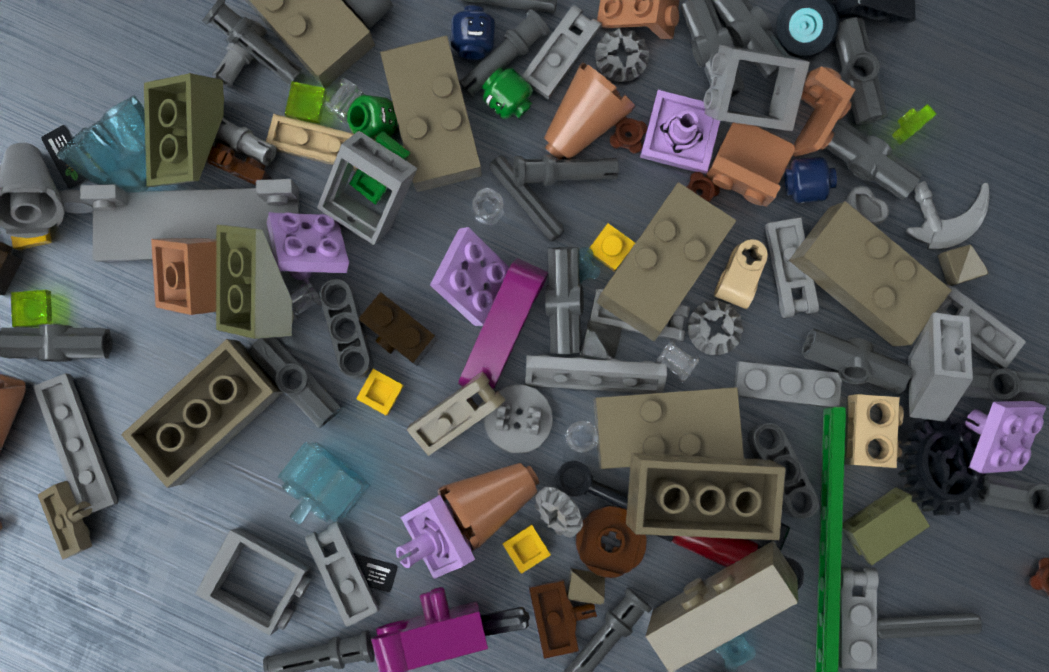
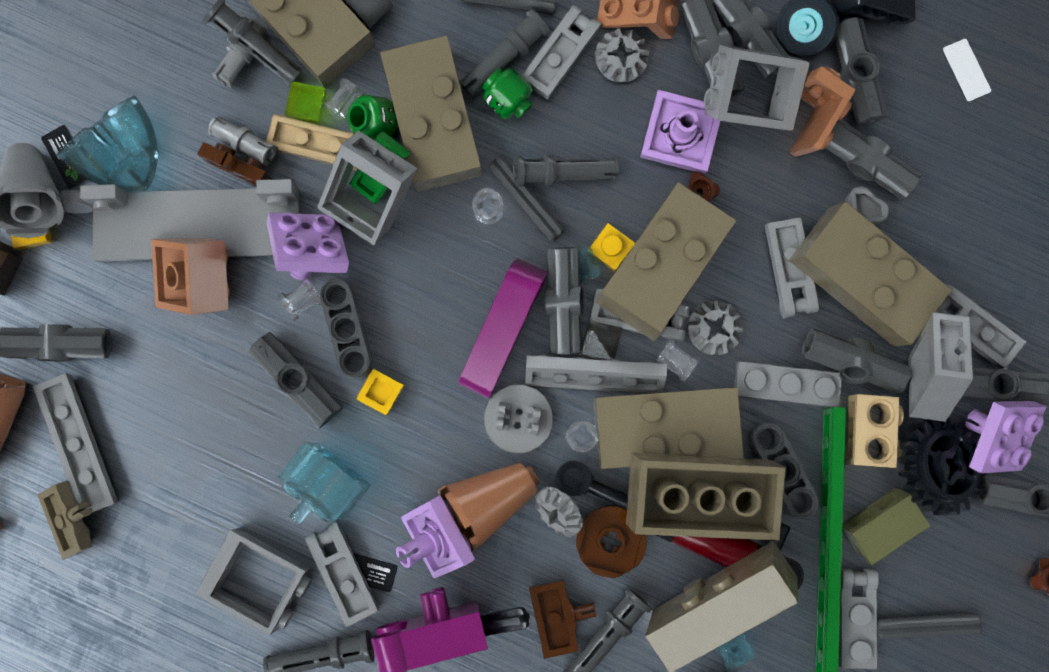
clear neon green plate [11,290,52,328] -> none
dark tan brick [121,339,283,488] -> none
olive slope [144,73,224,187] -> none
olive slope [216,225,294,339] -> none
dark brown brick [358,292,438,366] -> none
plate [407,372,505,456] -> none
lavender plate [430,227,509,326] -> none
dark blue head [450,5,495,60] -> none
yellow plate [502,524,551,574] -> none
nougat cone [544,62,636,160] -> none
dark tan slope [567,568,605,605] -> none
copper plate [610,117,647,154] -> none
nougat bracket [705,122,795,207] -> none
tan piece [714,239,768,309] -> none
dark blue head [785,157,837,203] -> none
clear neon green plate [892,104,936,145] -> none
light grey piece [906,181,990,249] -> none
dark tan slope [937,244,989,286] -> none
none -> white sticker [943,39,991,101]

